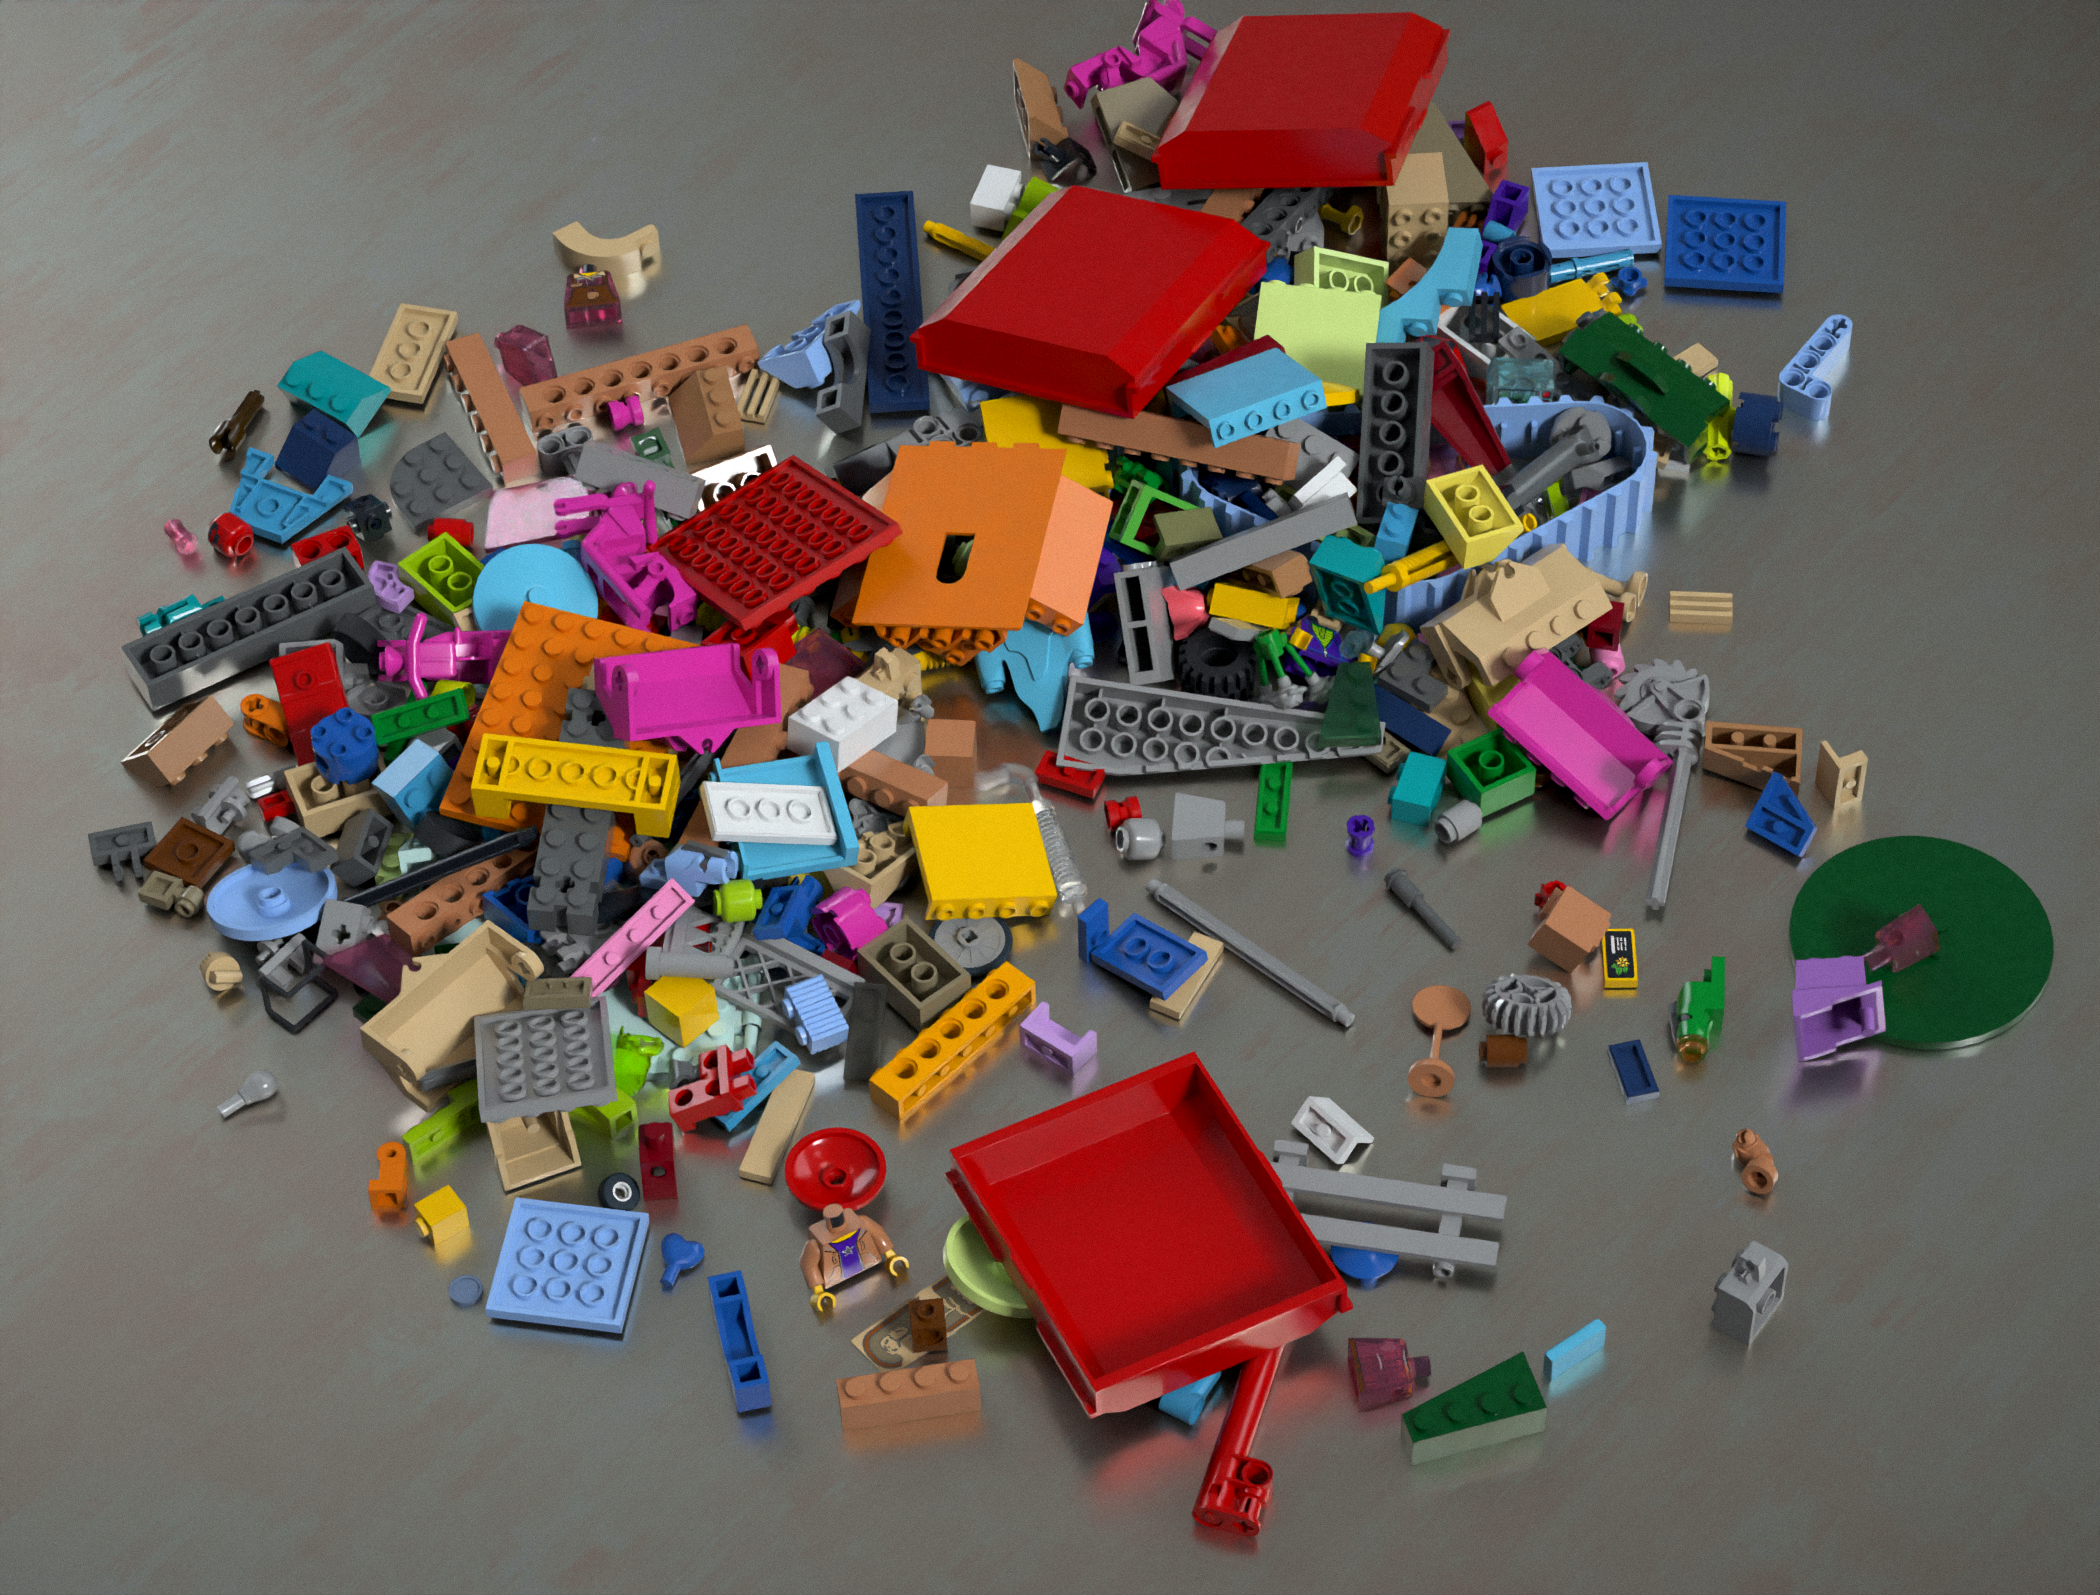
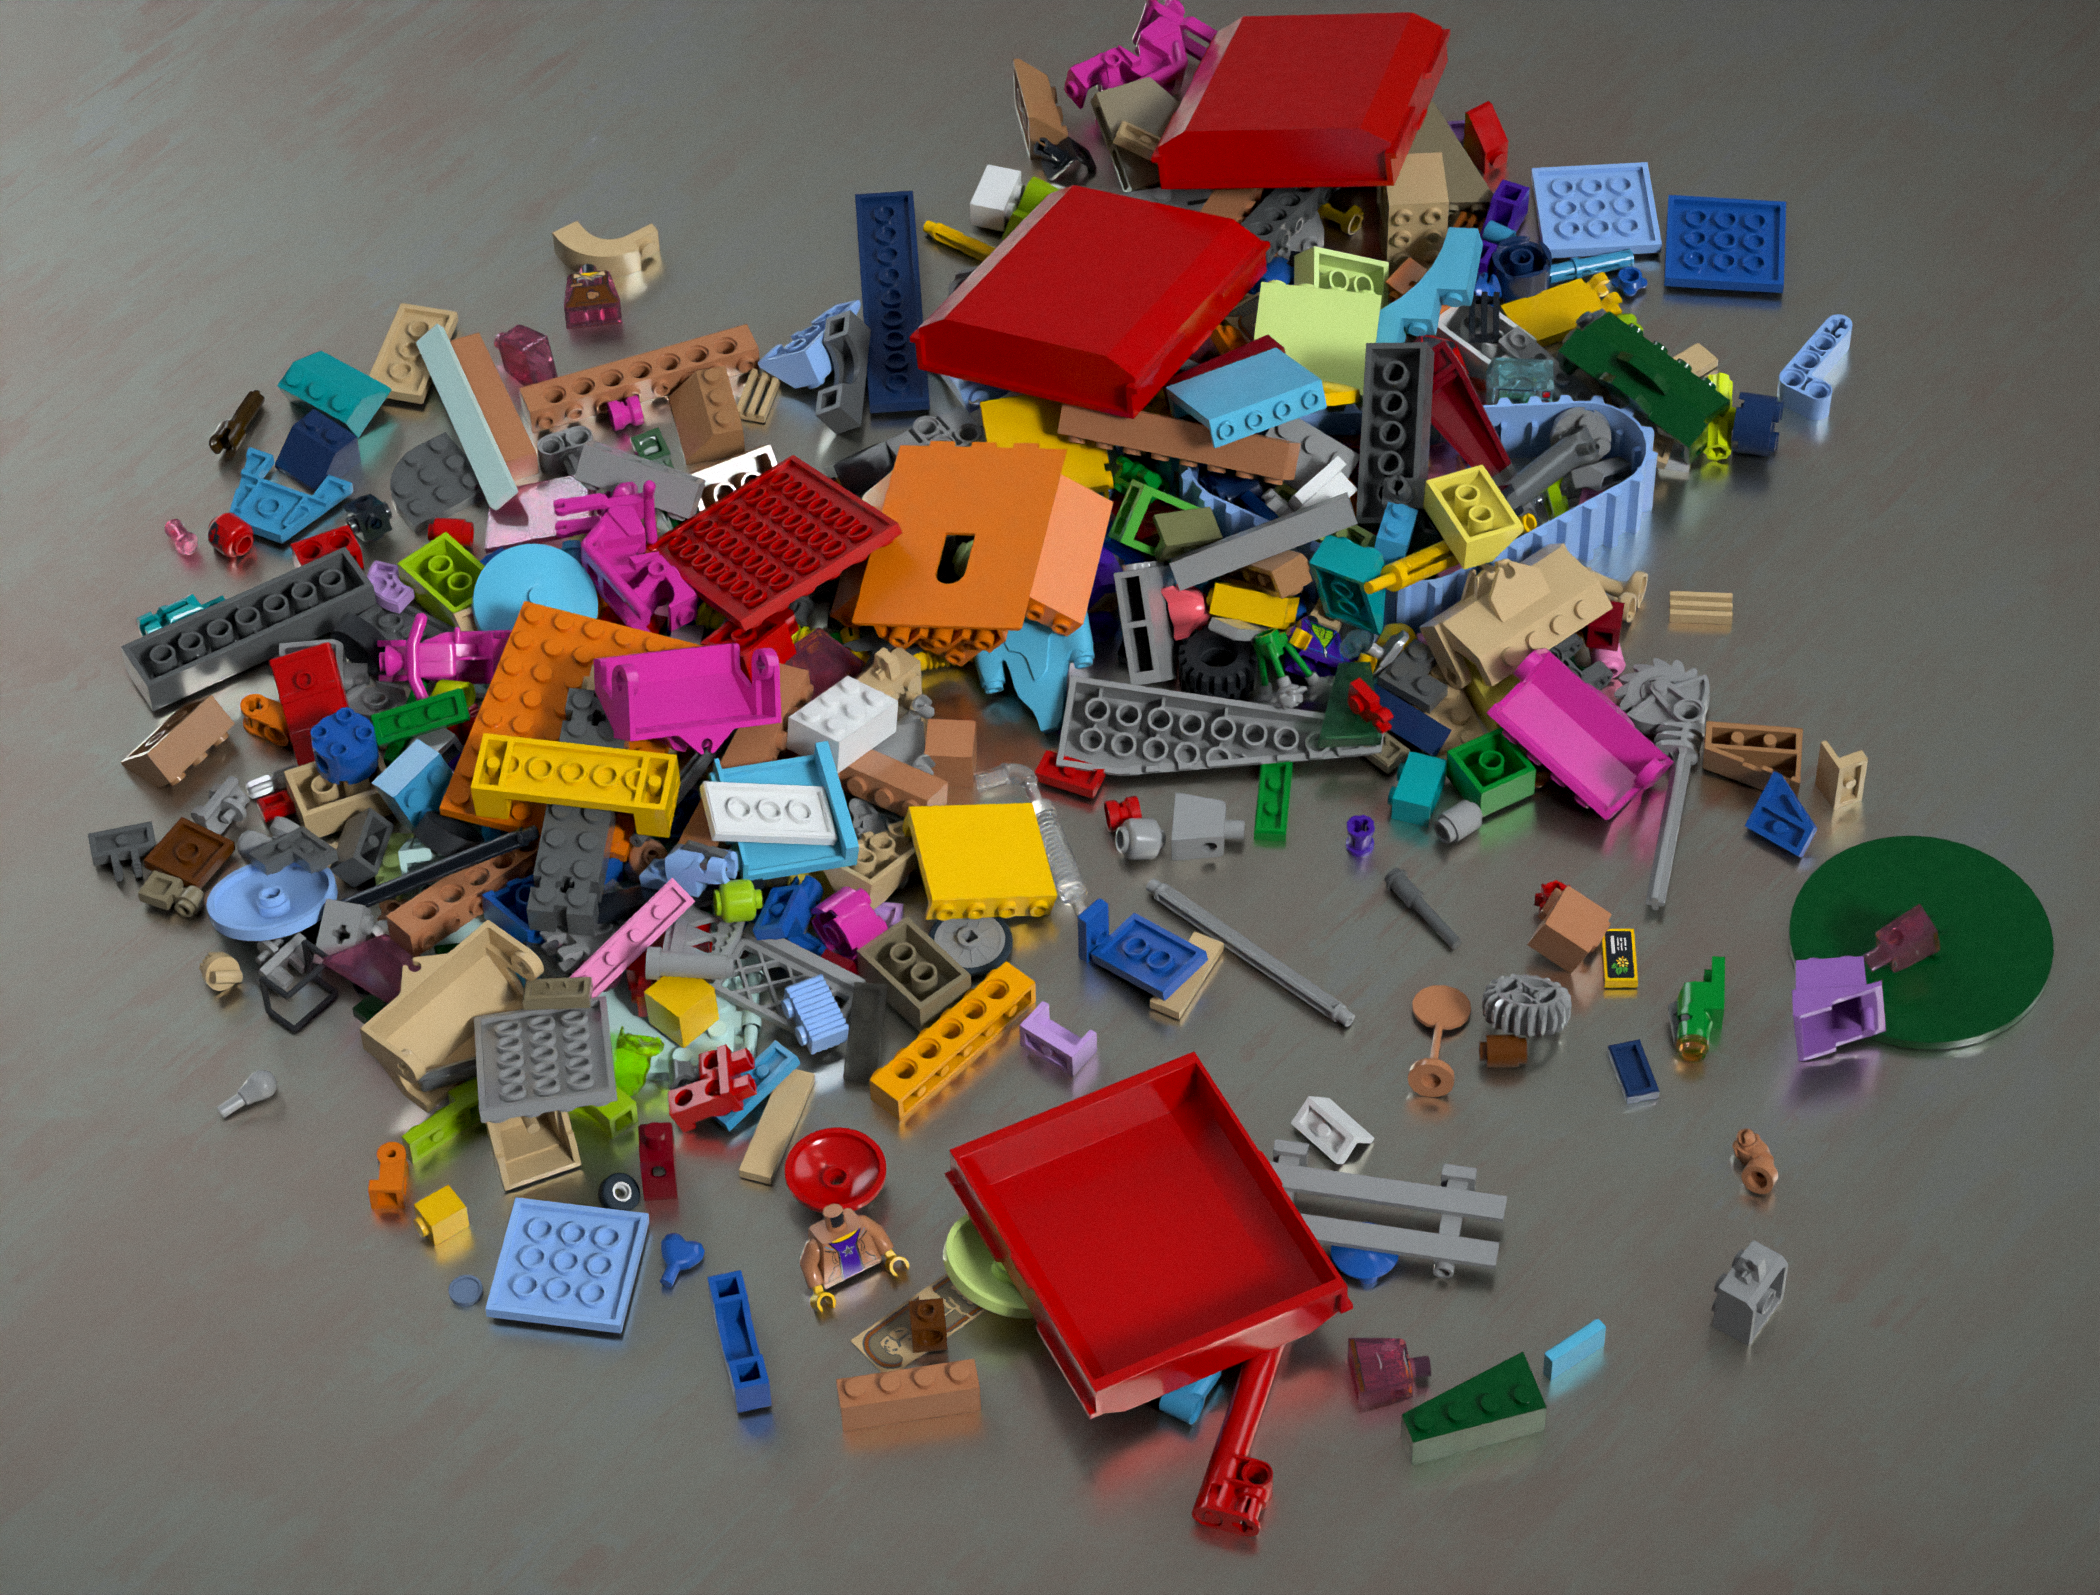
none -> light aqua tile [416,324,519,511]
none -> red plate [1347,677,1394,734]

